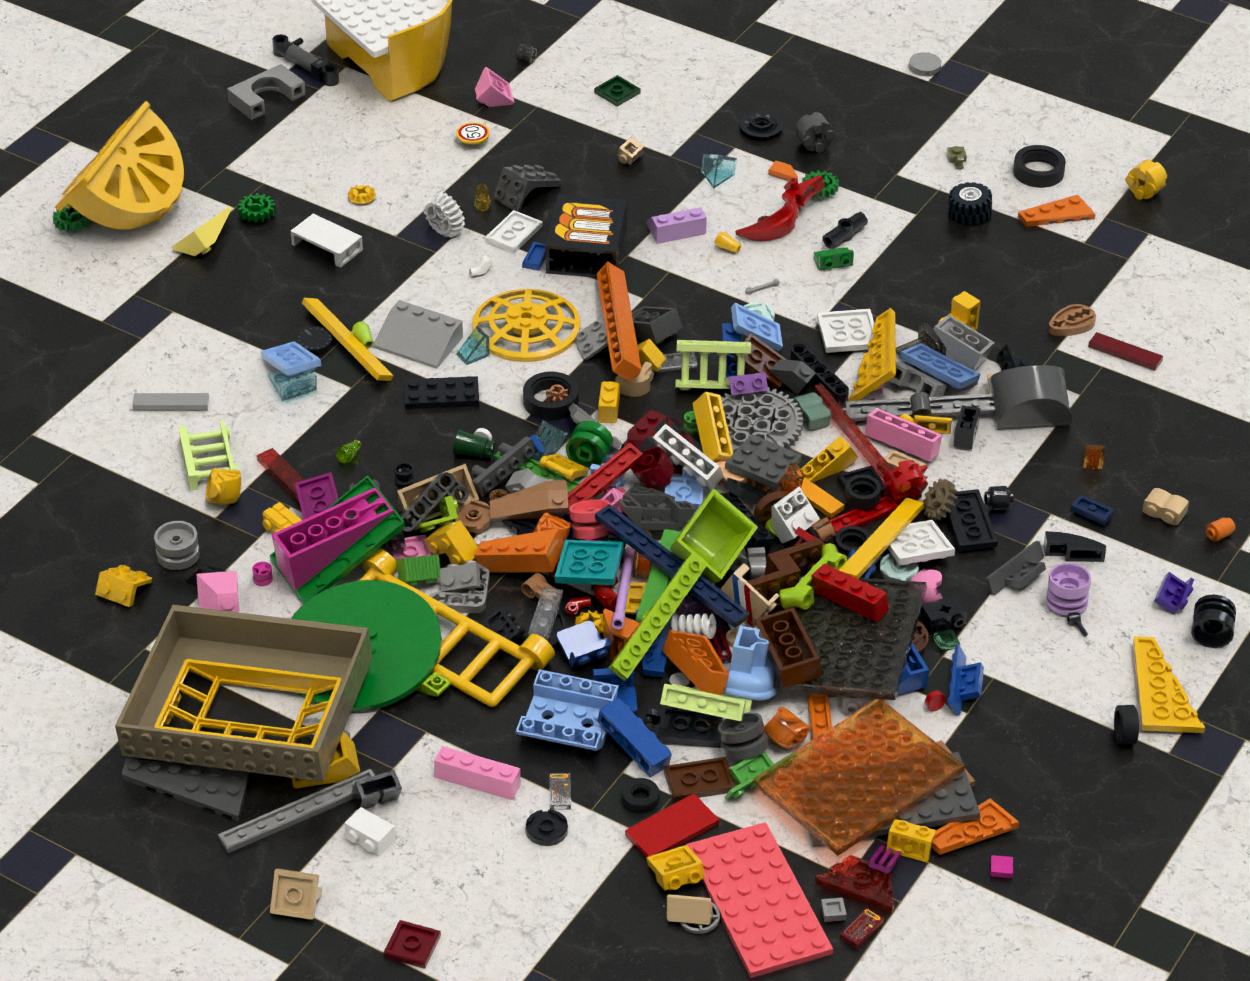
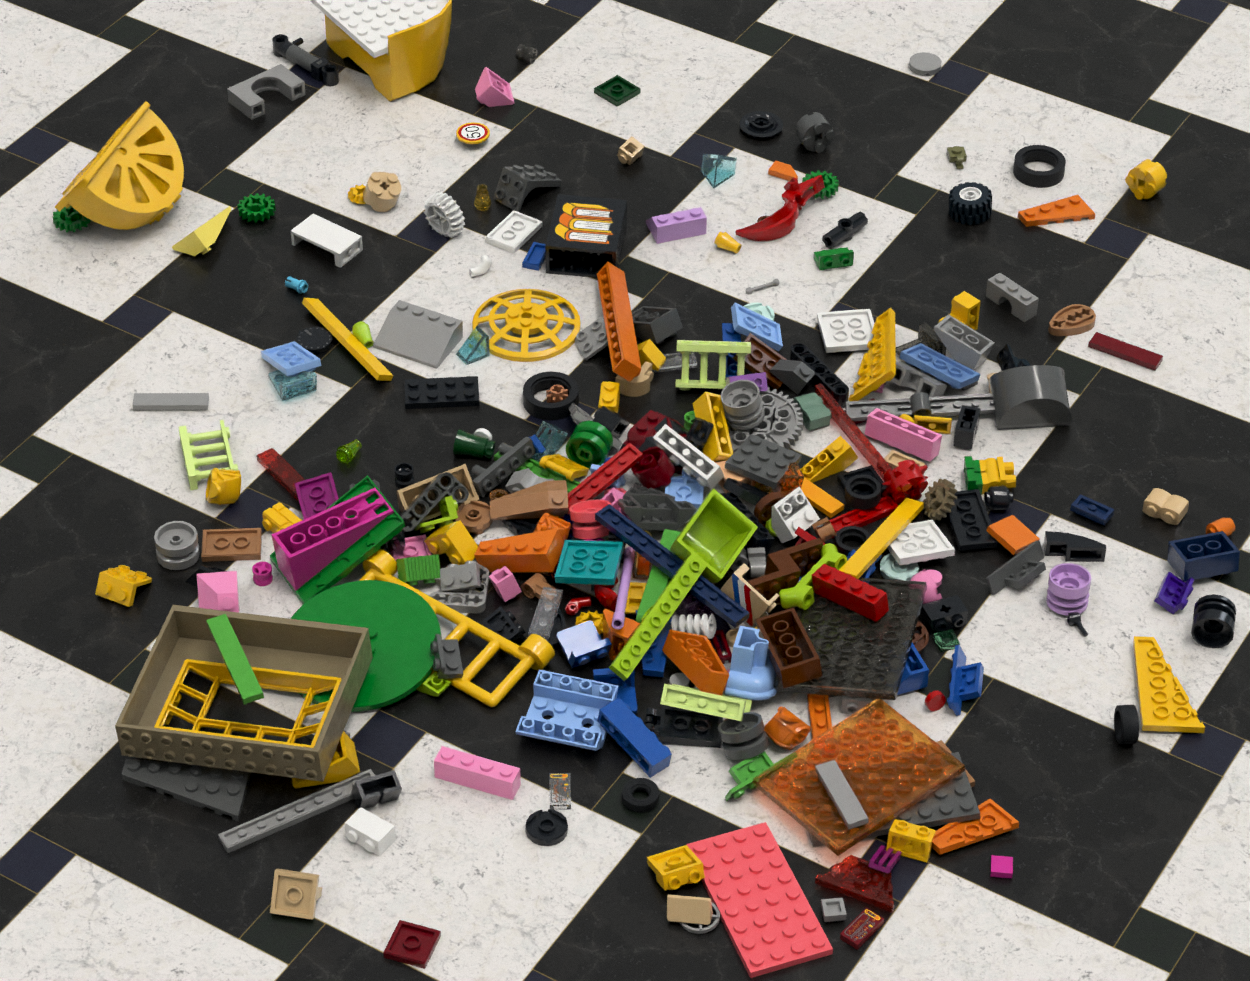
red tile [625,793,719,858] -> none
reddish brown tile [664,757,735,802] -> none
clear orange slope [1082,444,1105,469] -> none
none -> medium nougat tile [201,528,262,562]
none -> bright green tile [206,614,264,704]
none -> medium azure pin [285,276,308,294]
none -> tan brick [363,172,401,212]
none -> dark grey bracket [430,634,463,679]
none -> bright pink brick [489,566,522,602]
none -> black brick [593,406,630,438]
none -> black hips [685,417,714,451]
none -> light grey wheel [720,380,765,430]
none -> light grey tile [815,760,868,829]
none -> yellow hips [964,456,1016,494]
none -> light grey arch [986,273,1039,322]
none -> orange tile [986,515,1040,555]
none -> dark blue brick [1167,531,1240,582]

